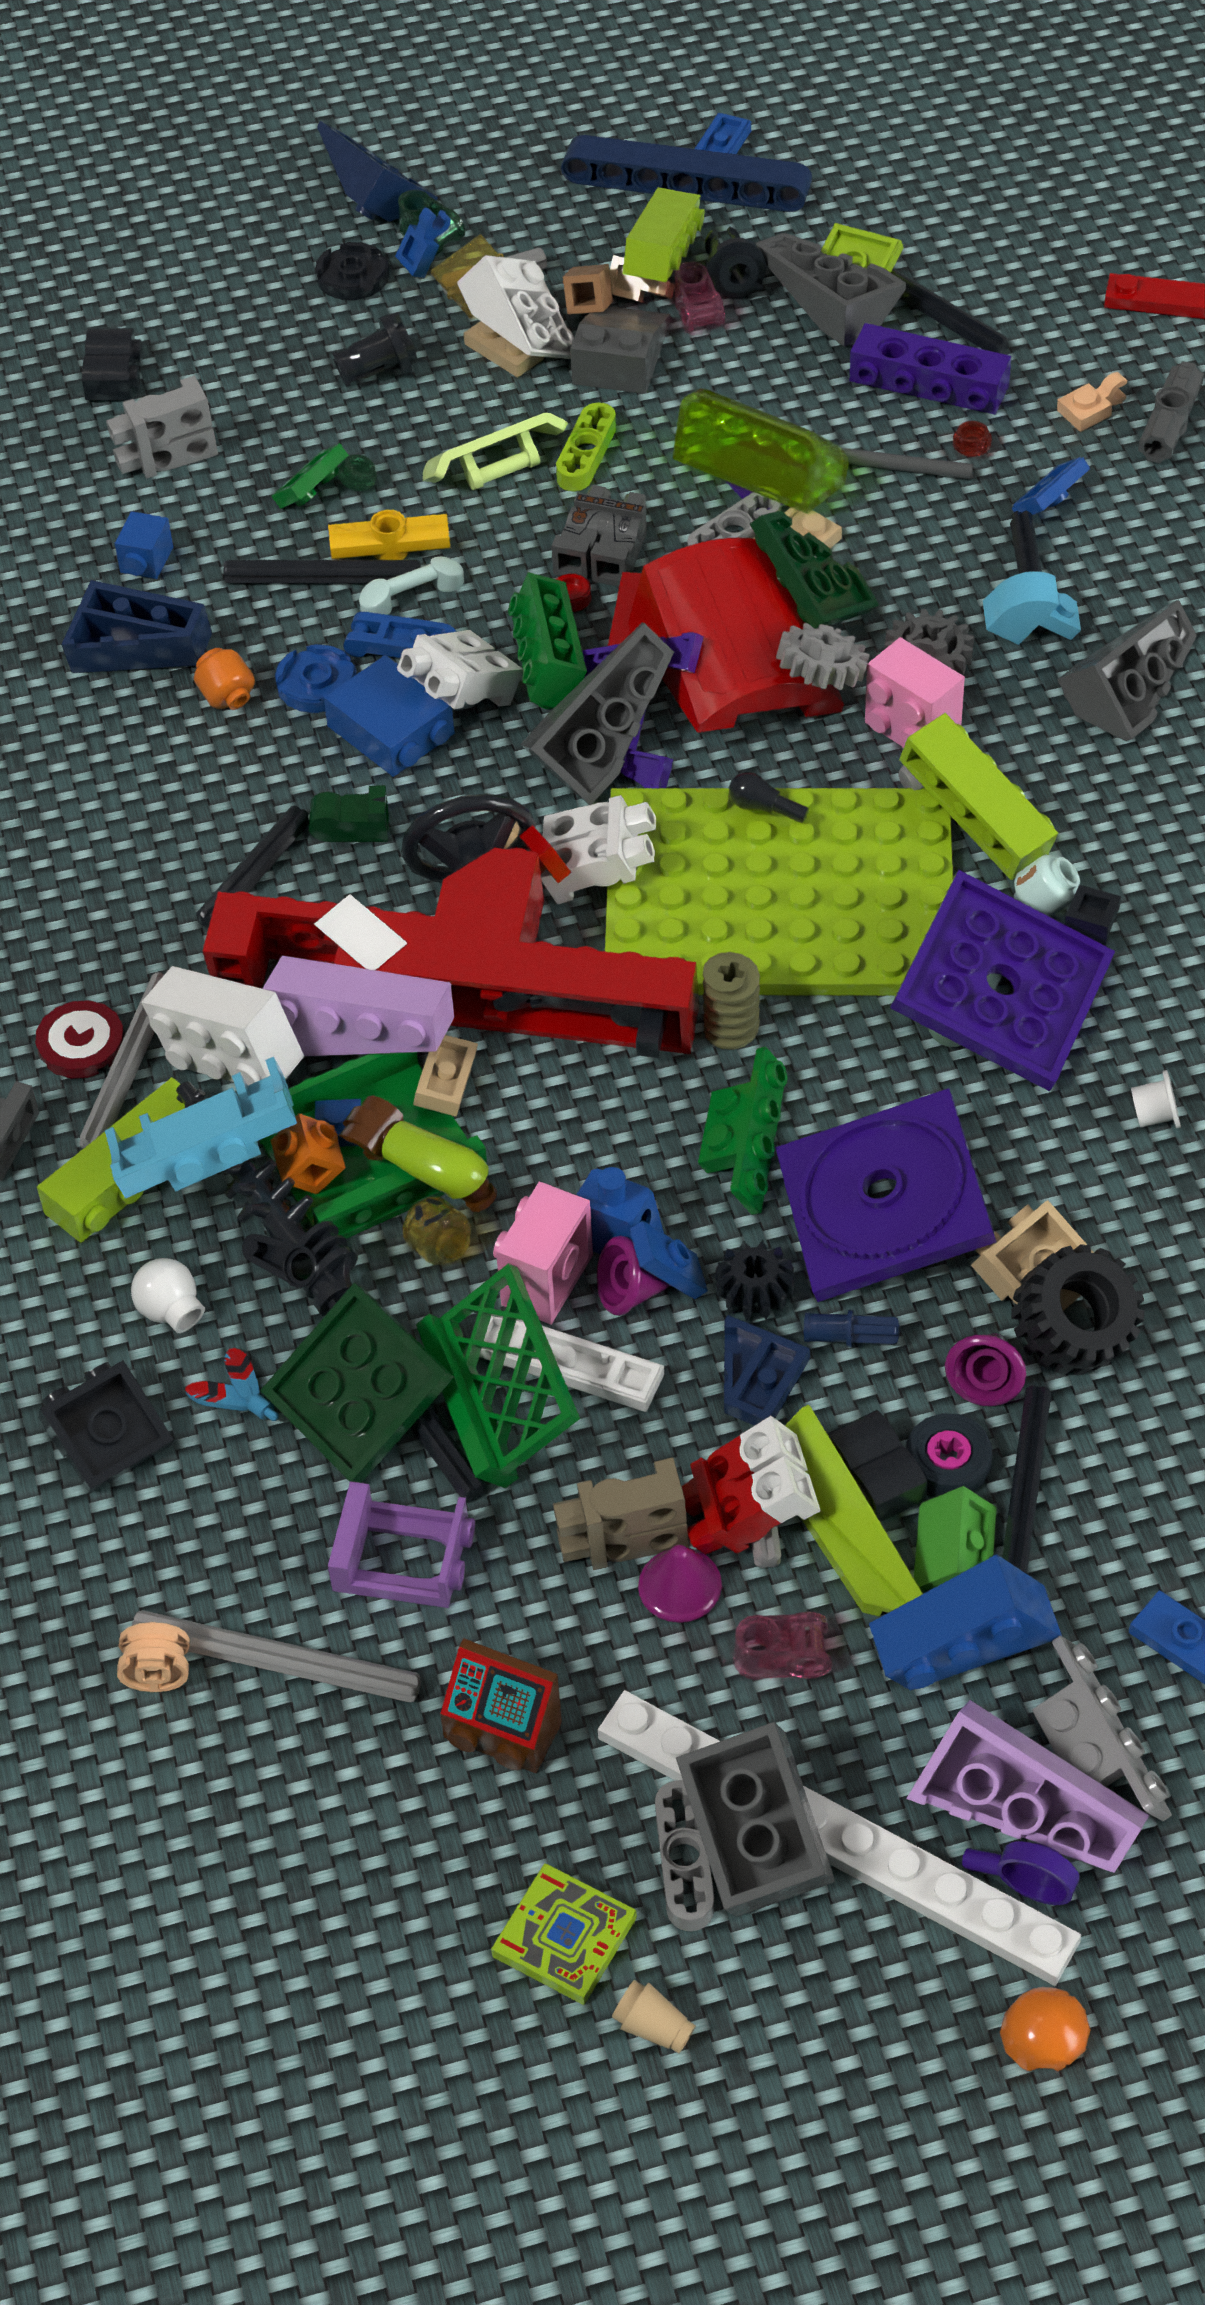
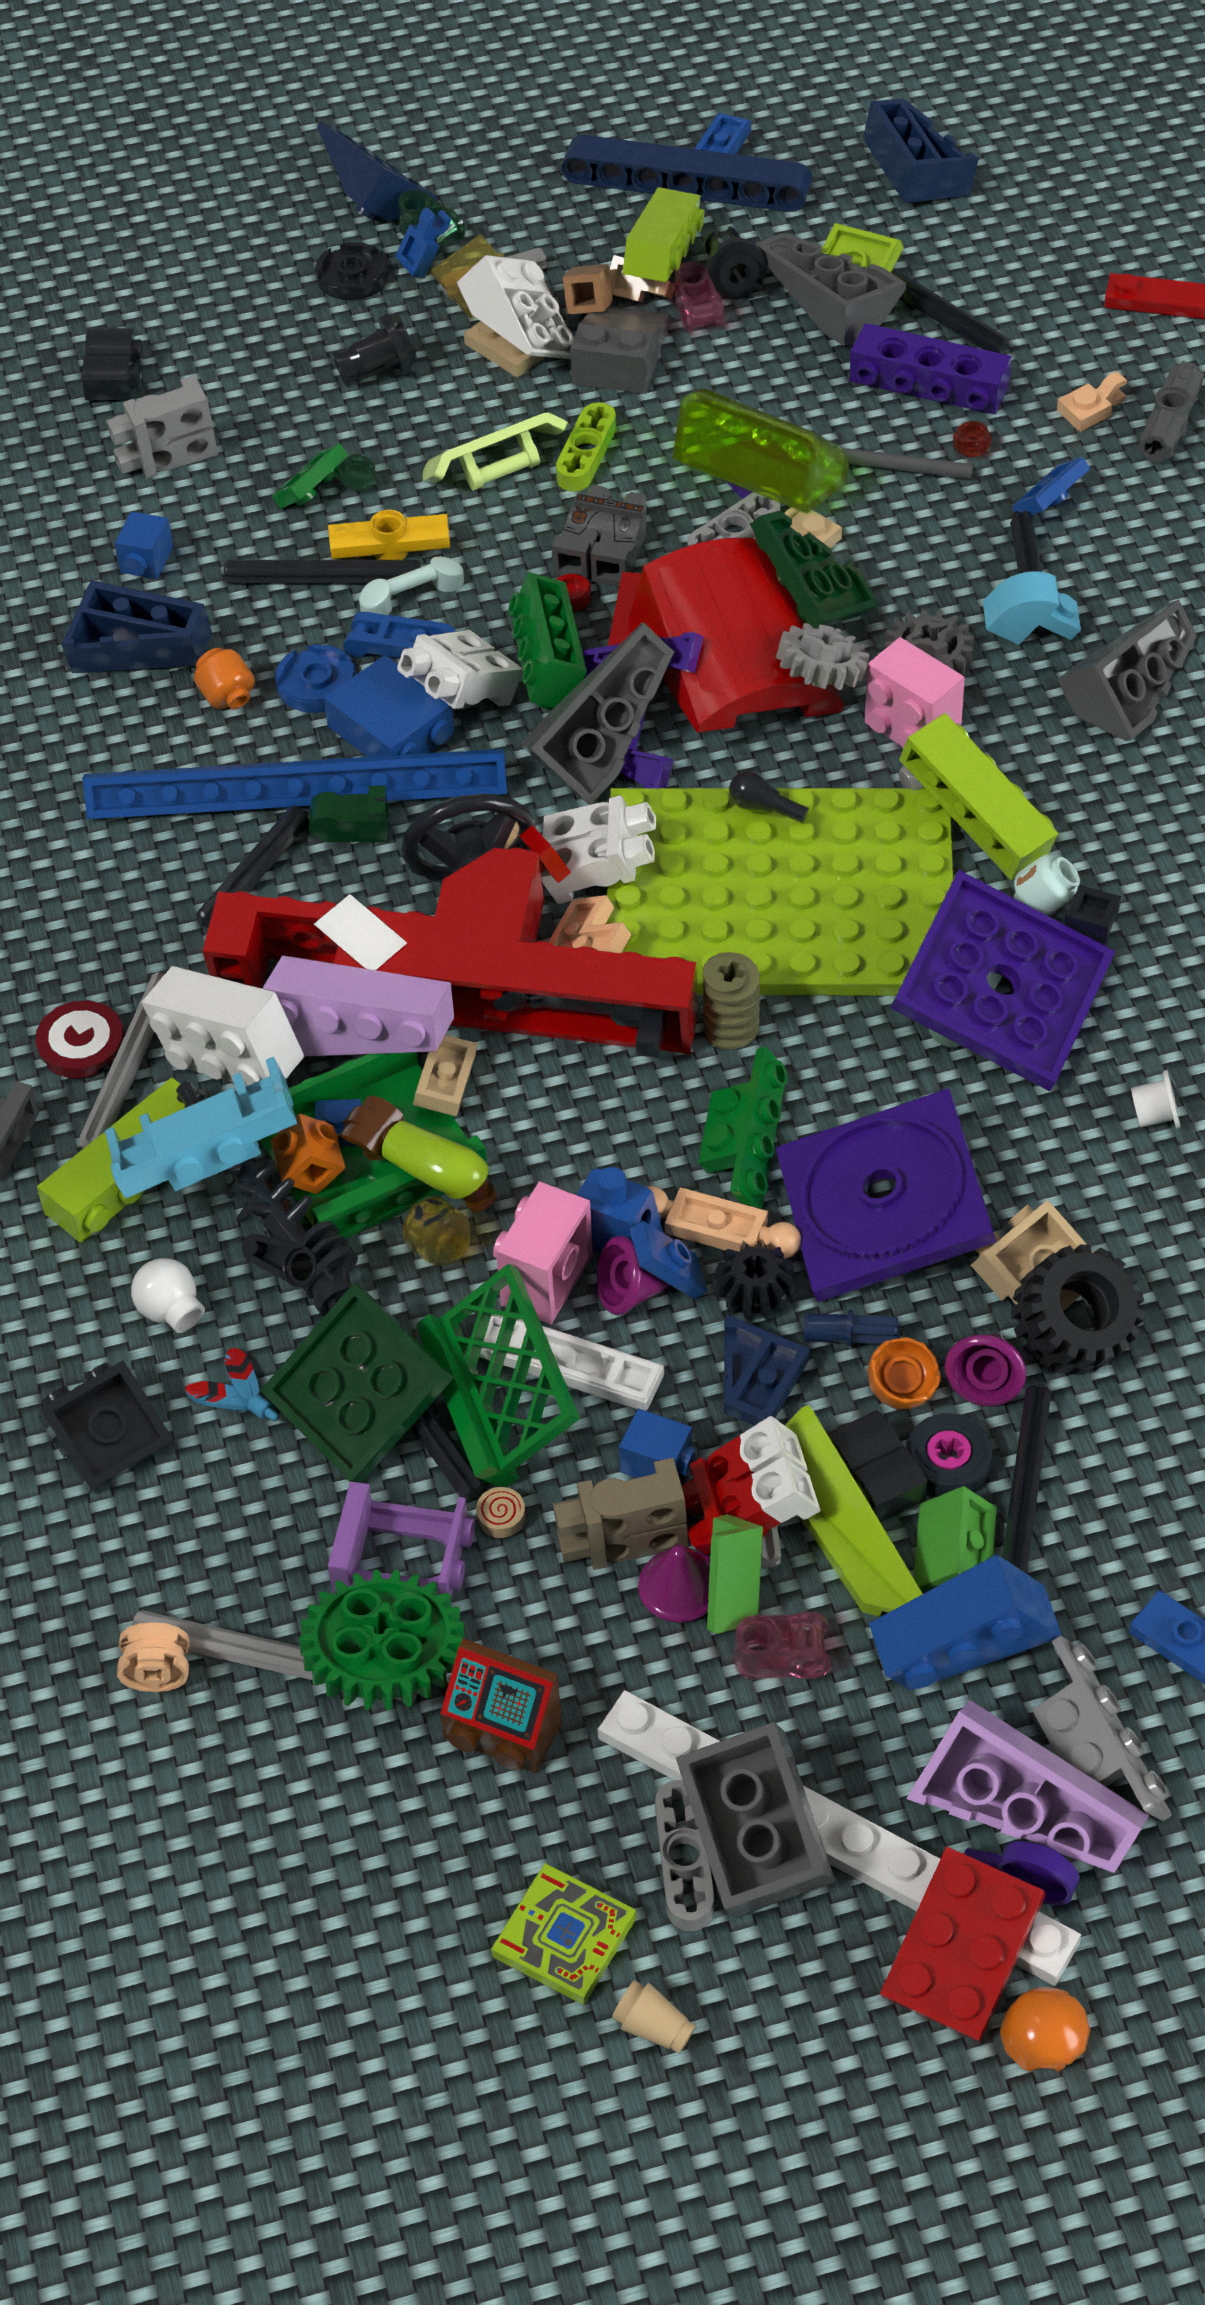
none -> blue plate [82,749,507,819]
none -> green gear [299,1569,465,1710]
none -> tan tile [476,1487,526,1538]
none -> light nougat plate [548,895,631,953]
none -> blue brick [619,1408,698,1480]
none -> light nougat plate [646,1186,801,1259]
none -> bright green panel [707,1515,763,1634]
none -> dark blue wedge [863,98,979,203]
none -> orange hair [867,1337,941,1410]
none -> red plate [880,1846,1046,2043]

